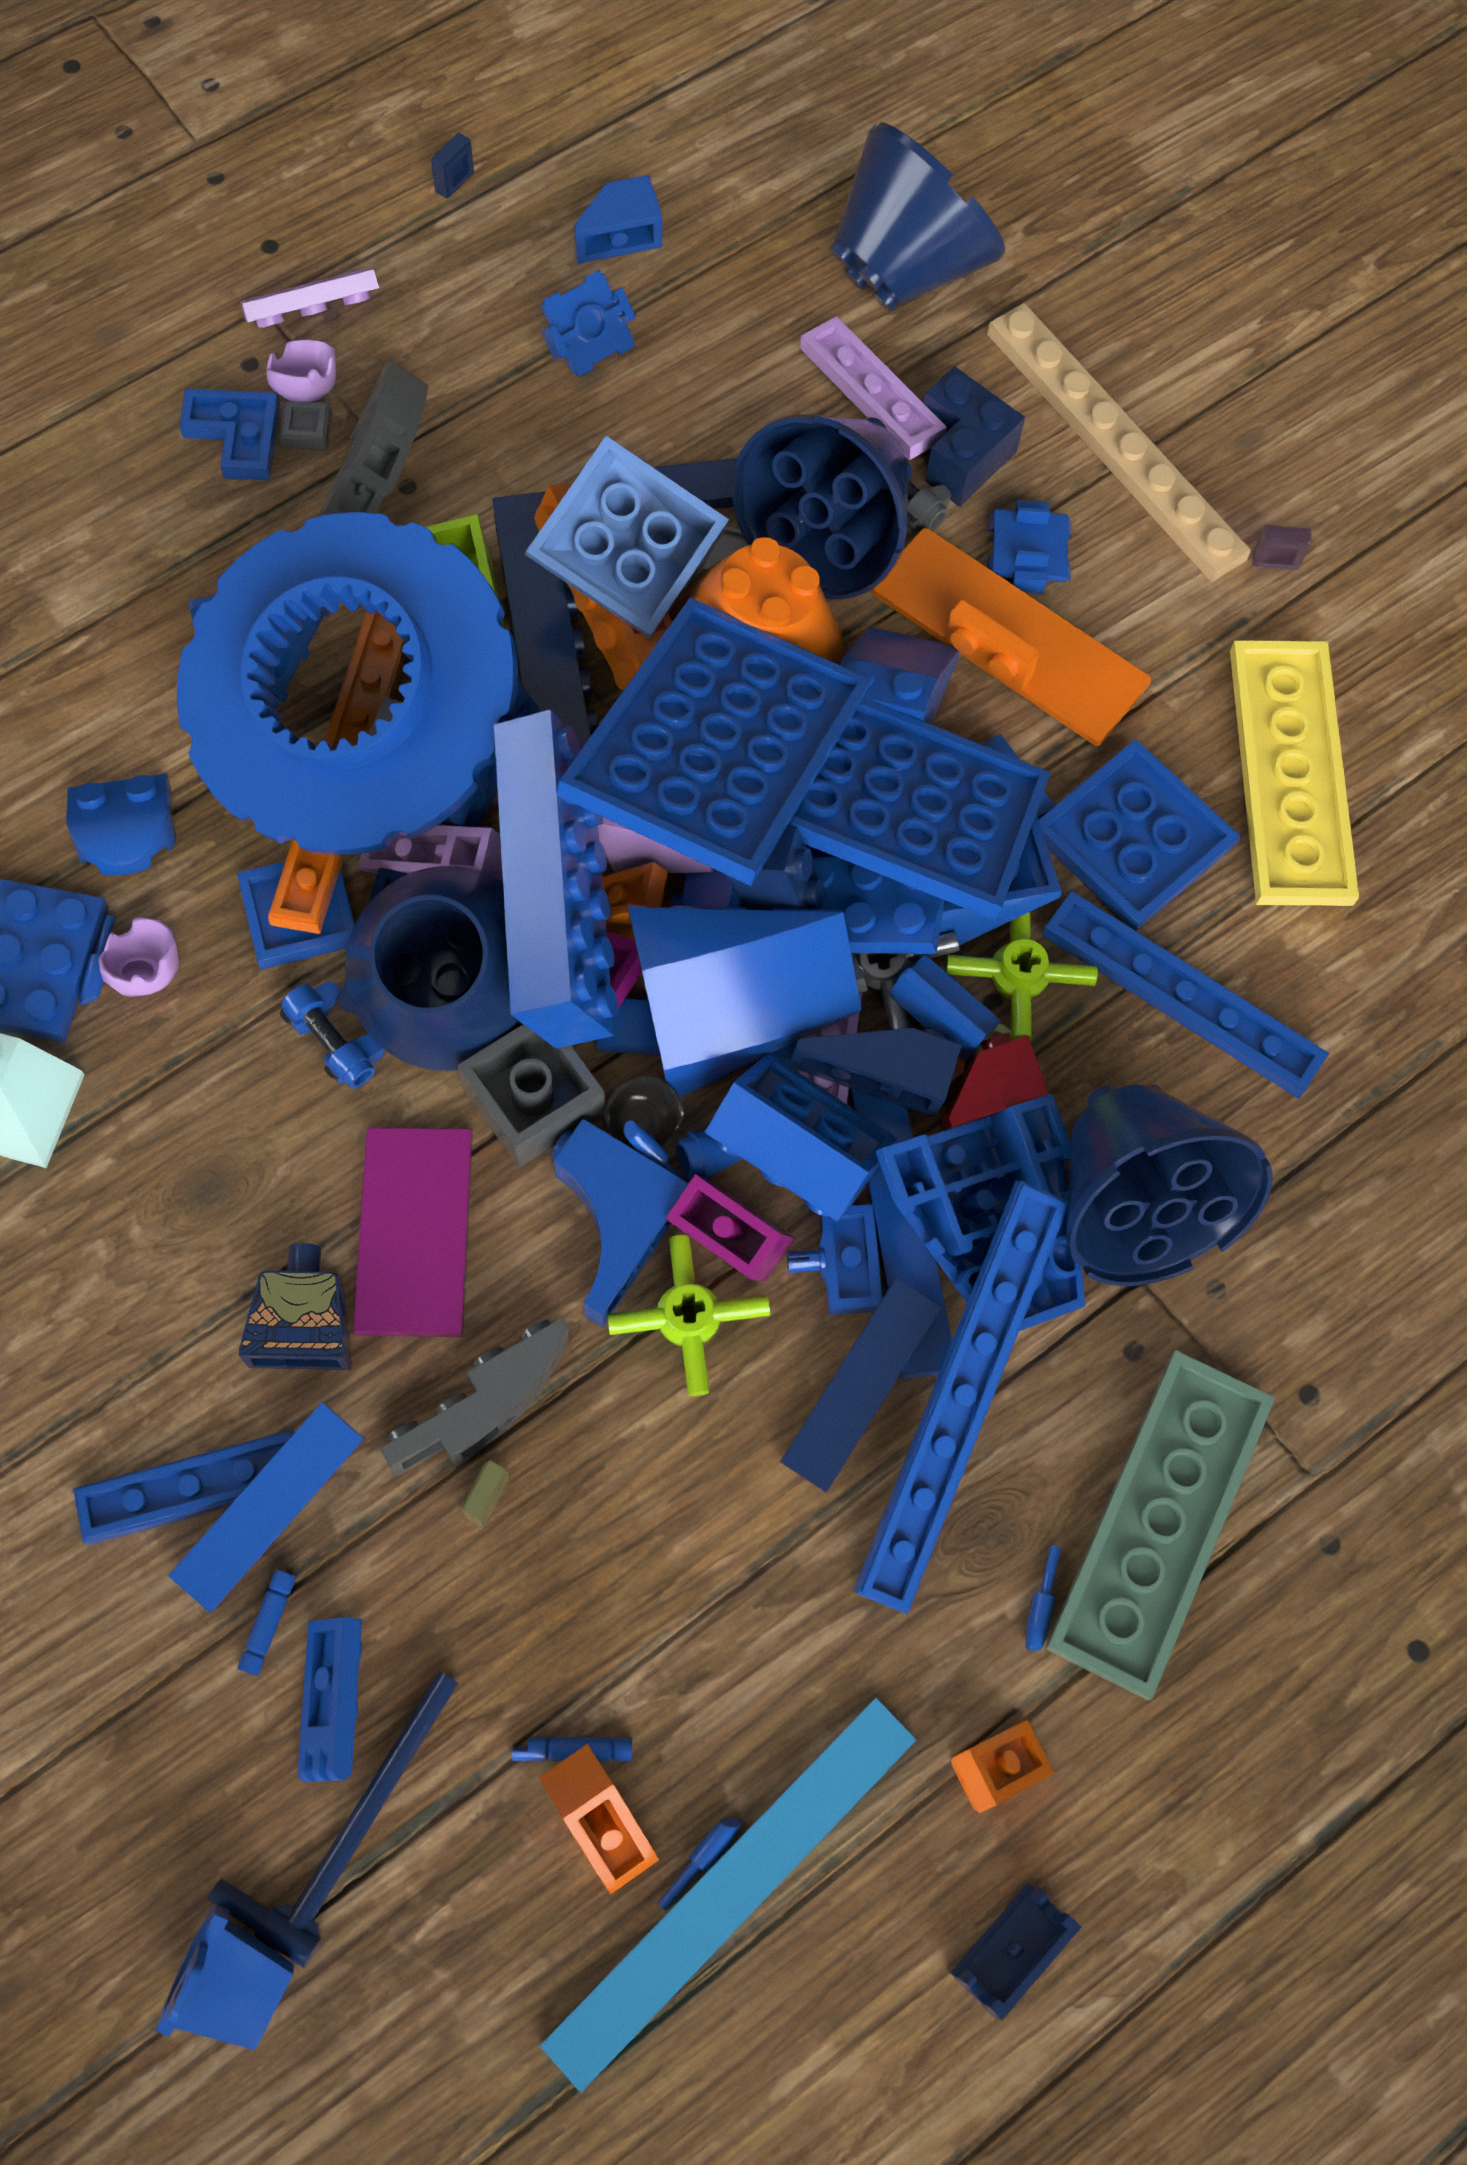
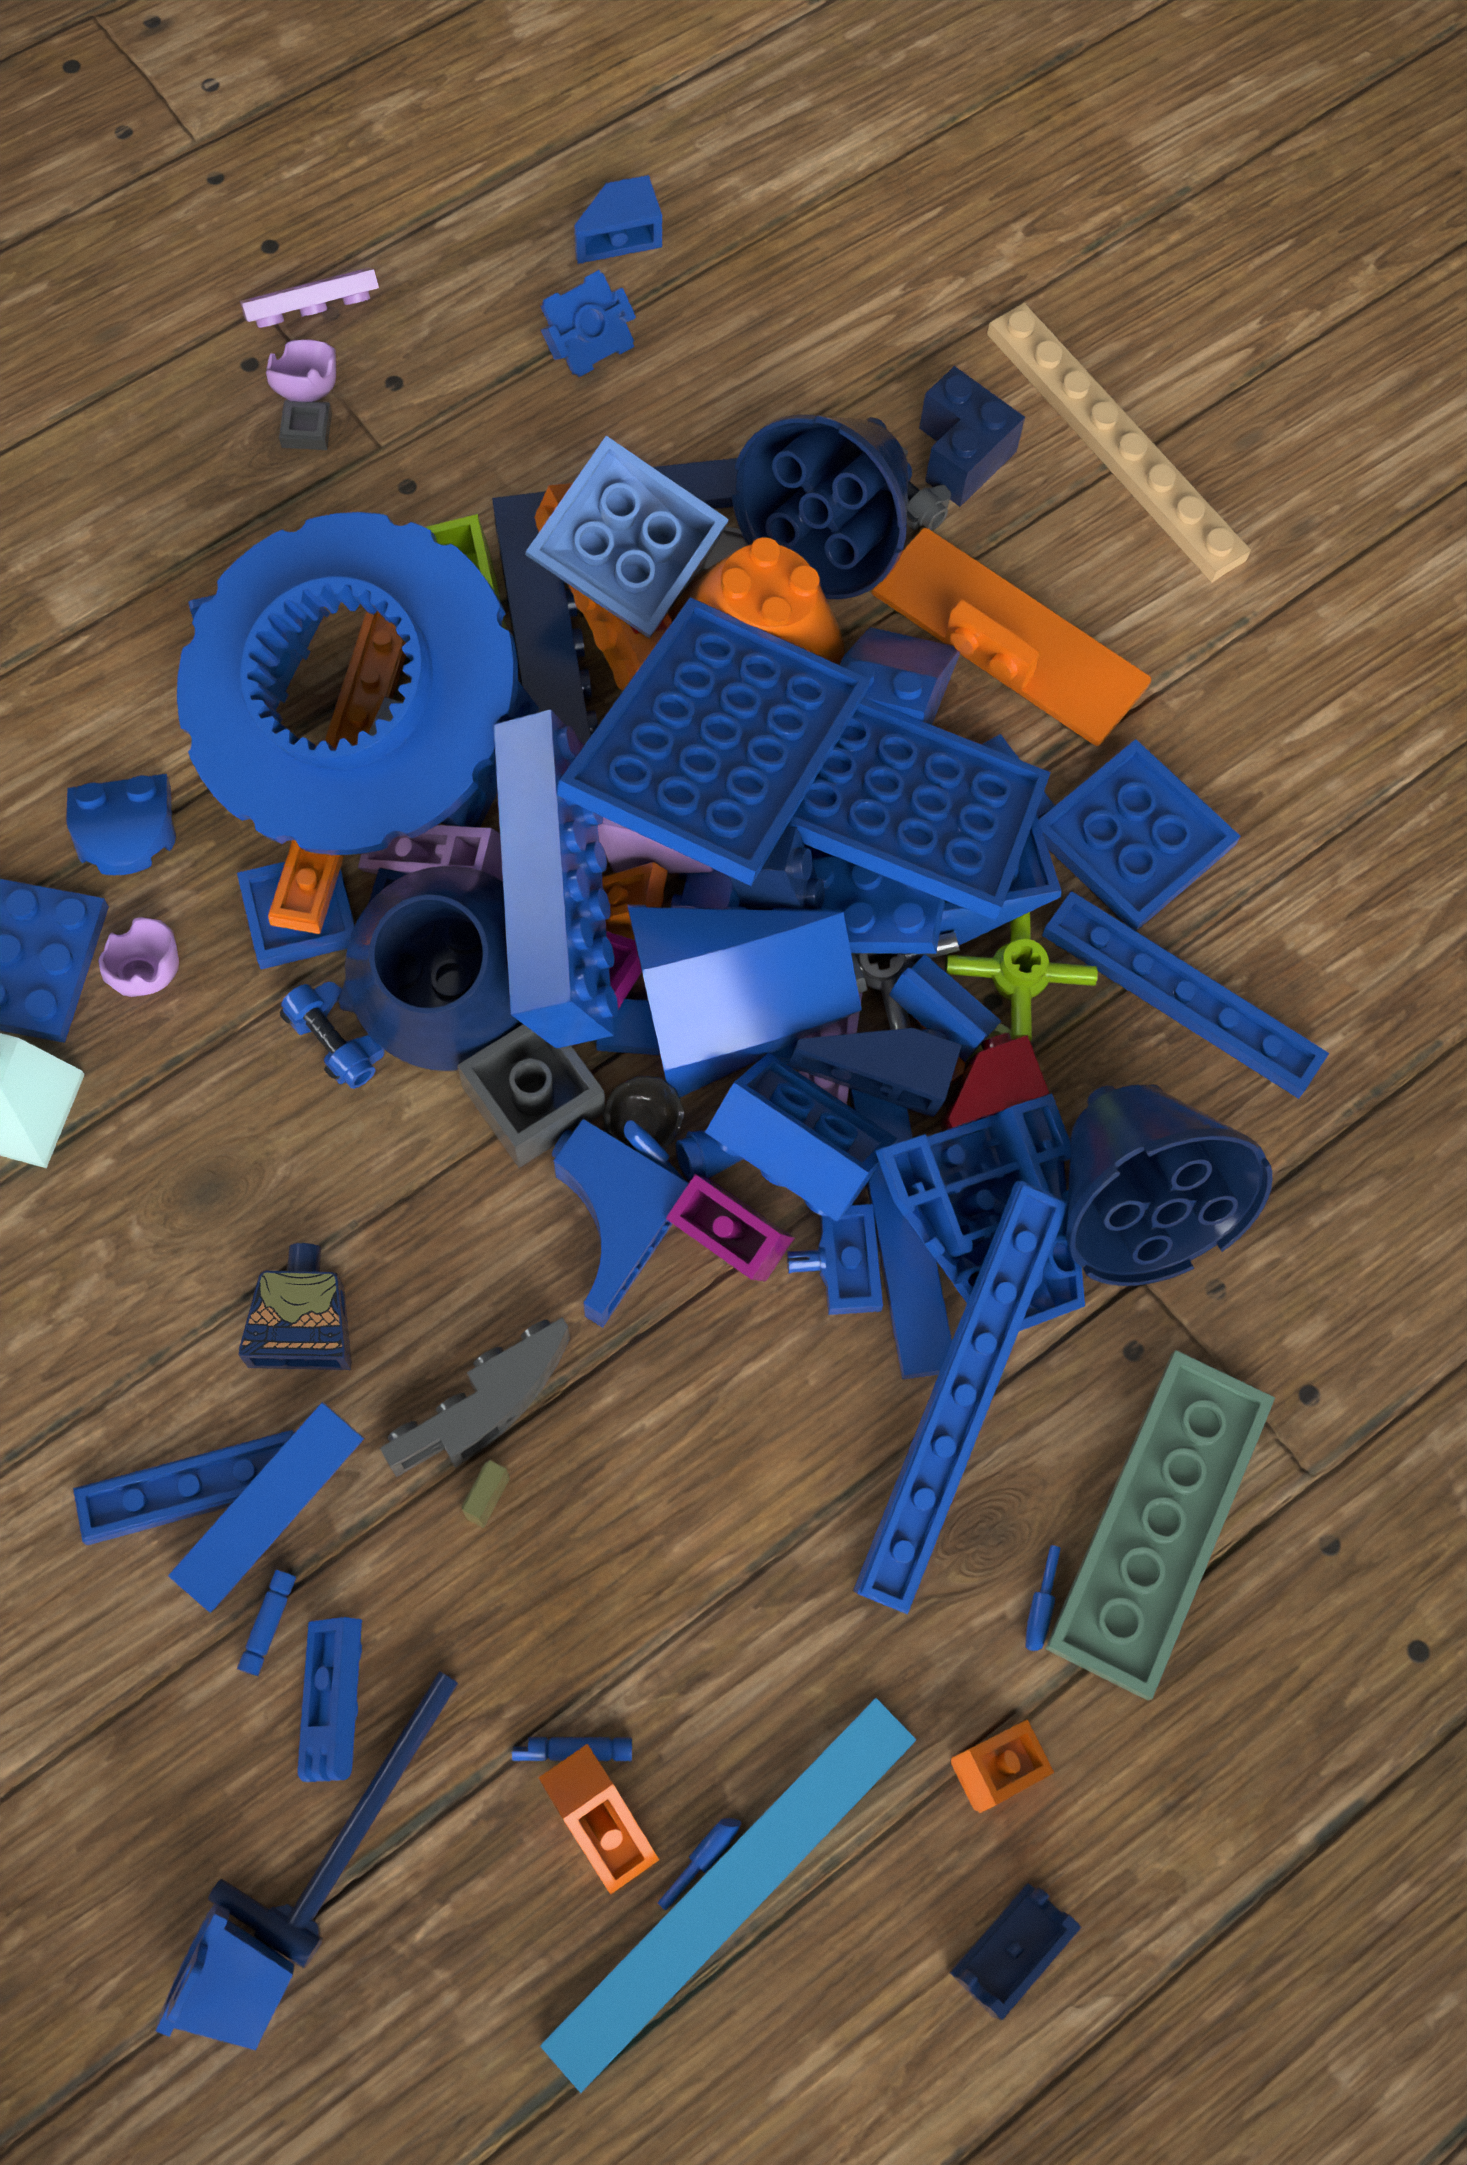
blue piece [79,915,116,1005] -> none
blue plate [179,388,280,480] -> none
dark grey slope [318,359,428,516] -> none
magenta tile [353,1128,473,1337] -> none
dark blue tile [431,132,474,199] -> none
lime bar [607,1235,770,1396] -> none
dark blue tile [780,1278,942,1492] -> none
lavender plate [800,316,947,460] -> none
dark blue cone [829,122,1006,312] -> none
blue piece [988,500,1071,594] -> none
light yellow plate [1230,640,1359,906] -> none
clear purple tile [1253,525,1311,570] -> none

